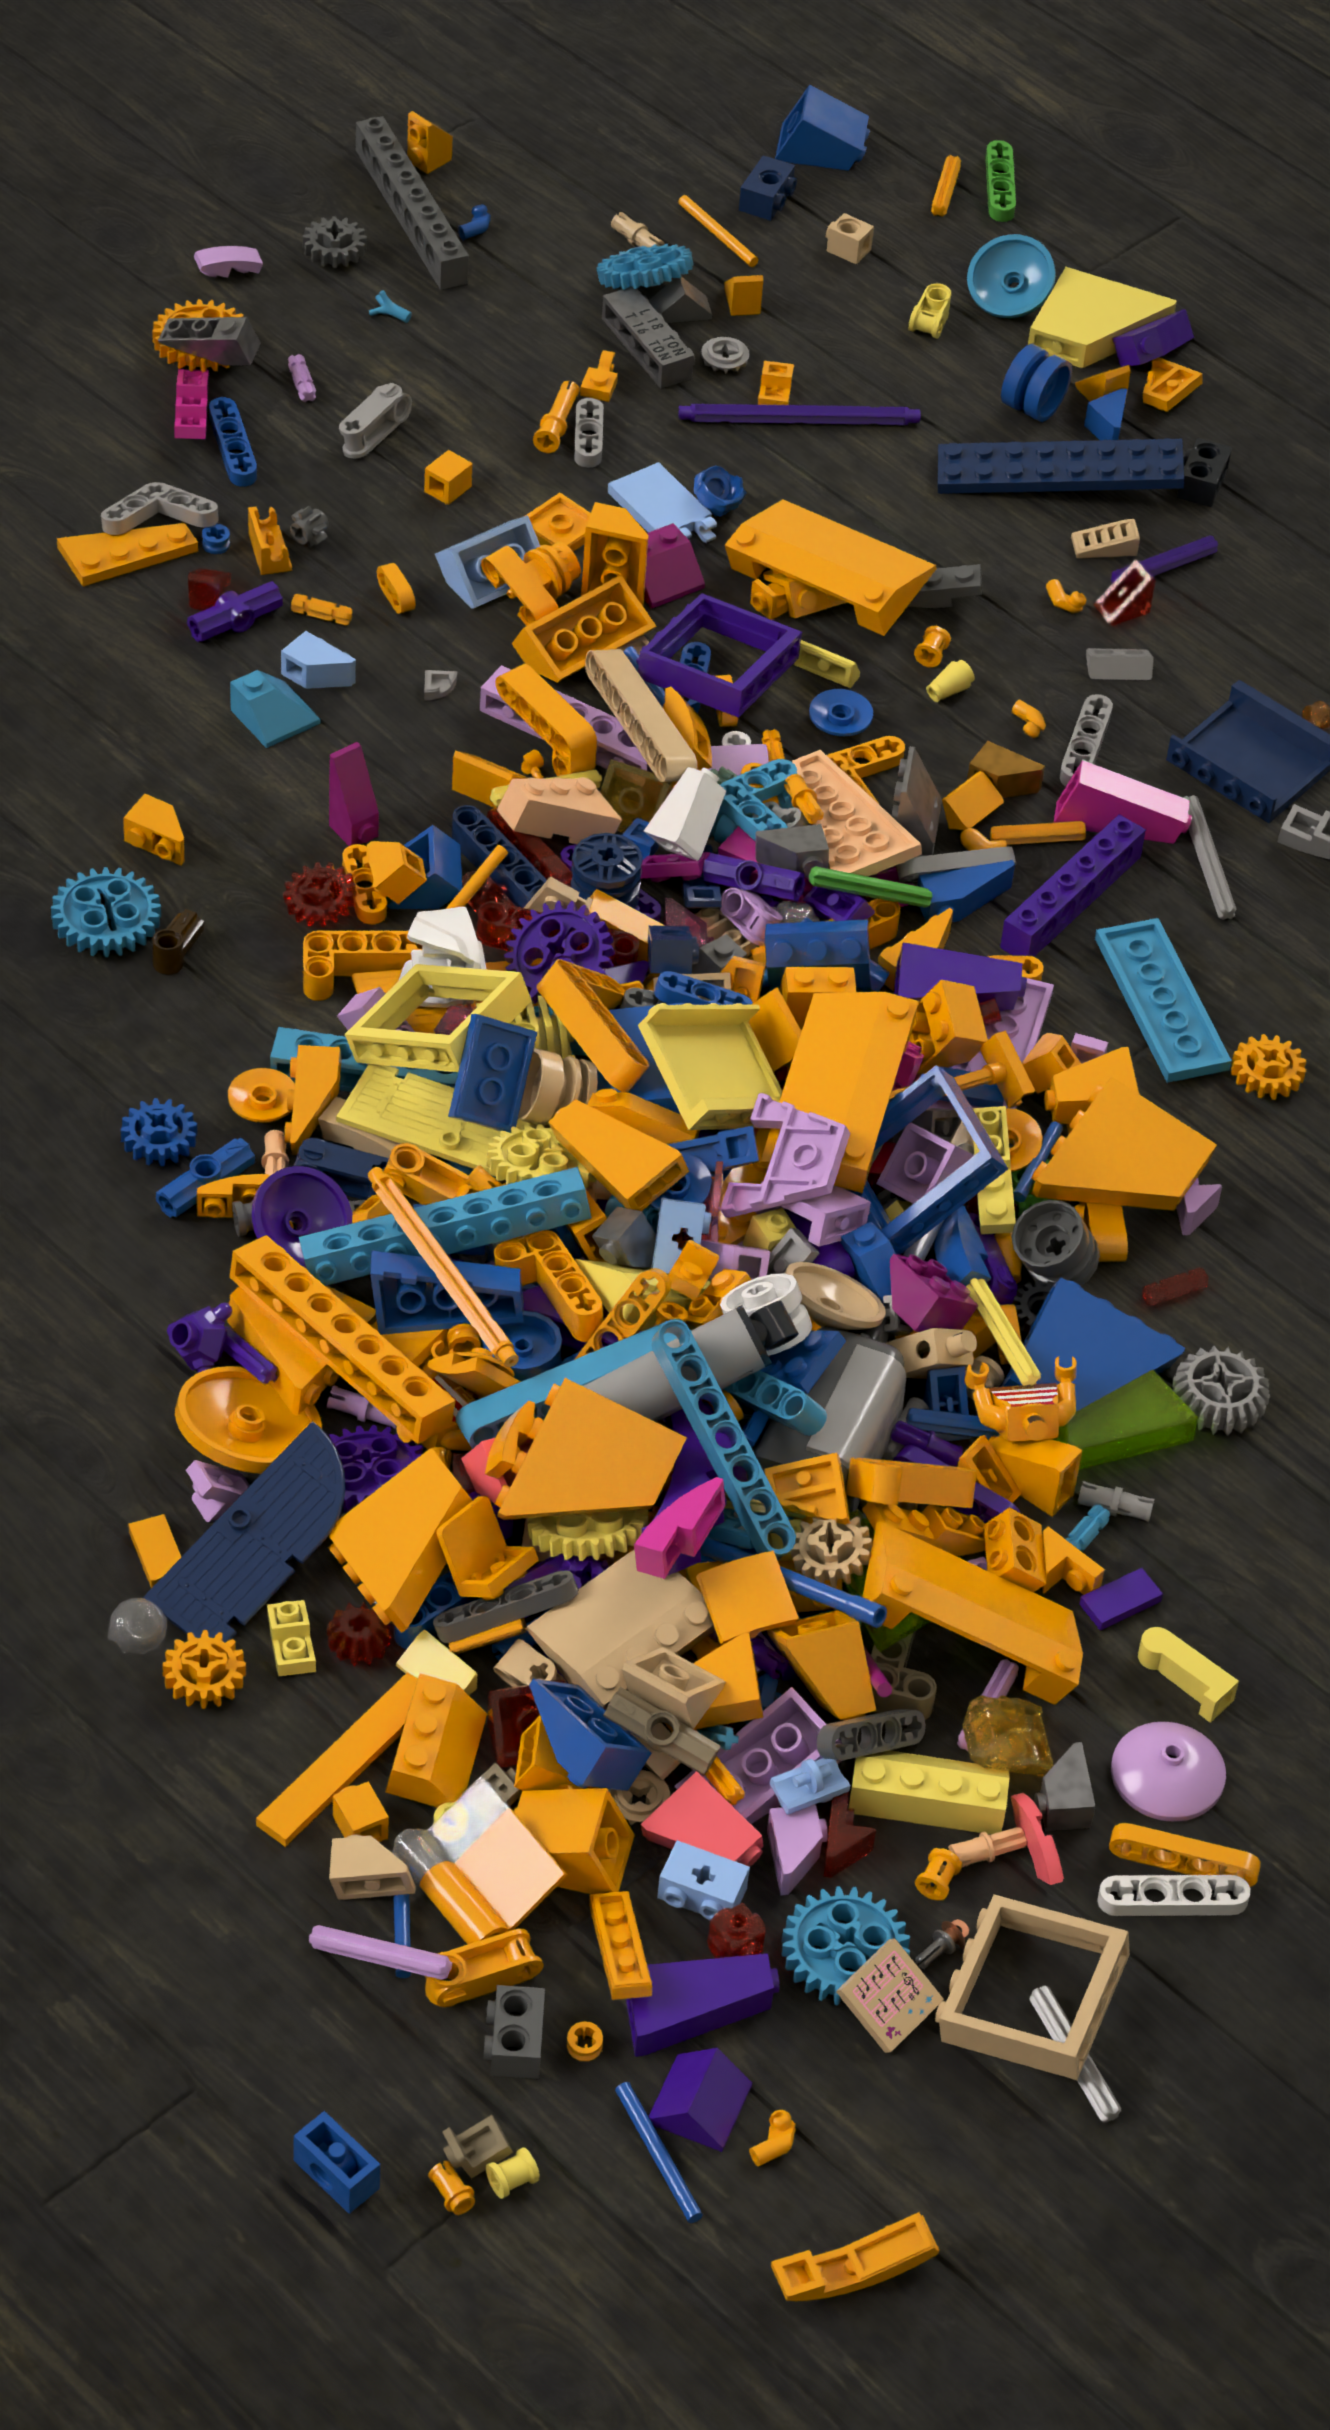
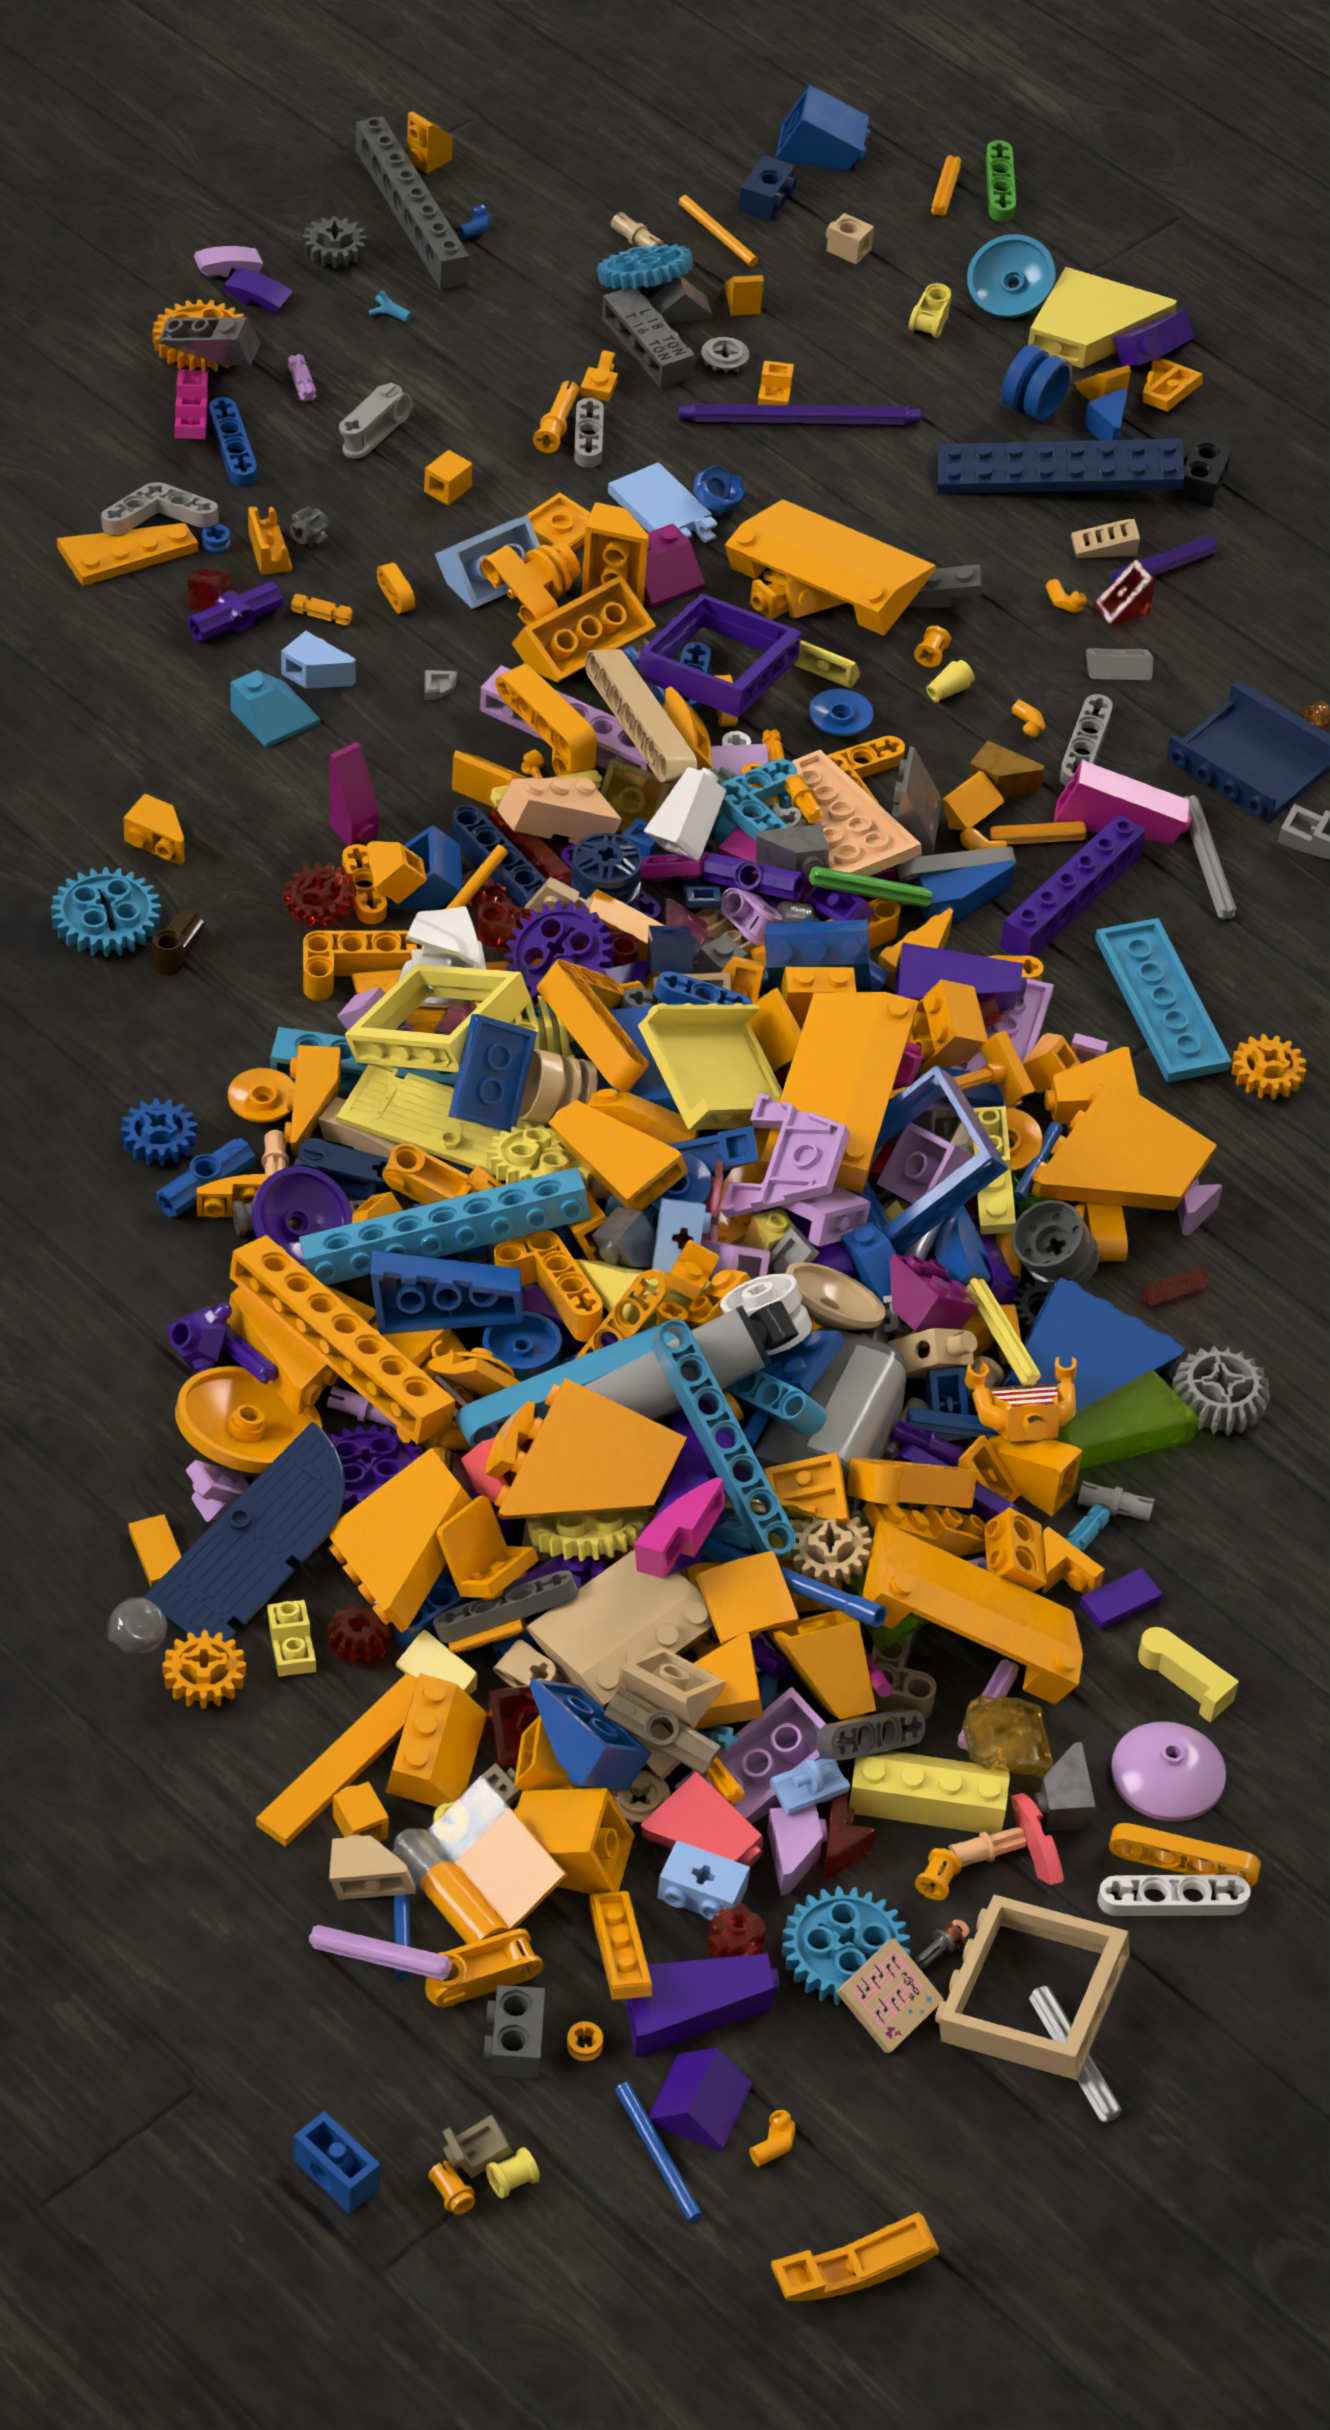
light orange piece [367,1167,519,1368] -> none
light orange bush [447,1323,481,1353] -> none
none -> dark purple slope [222,268,293,315]

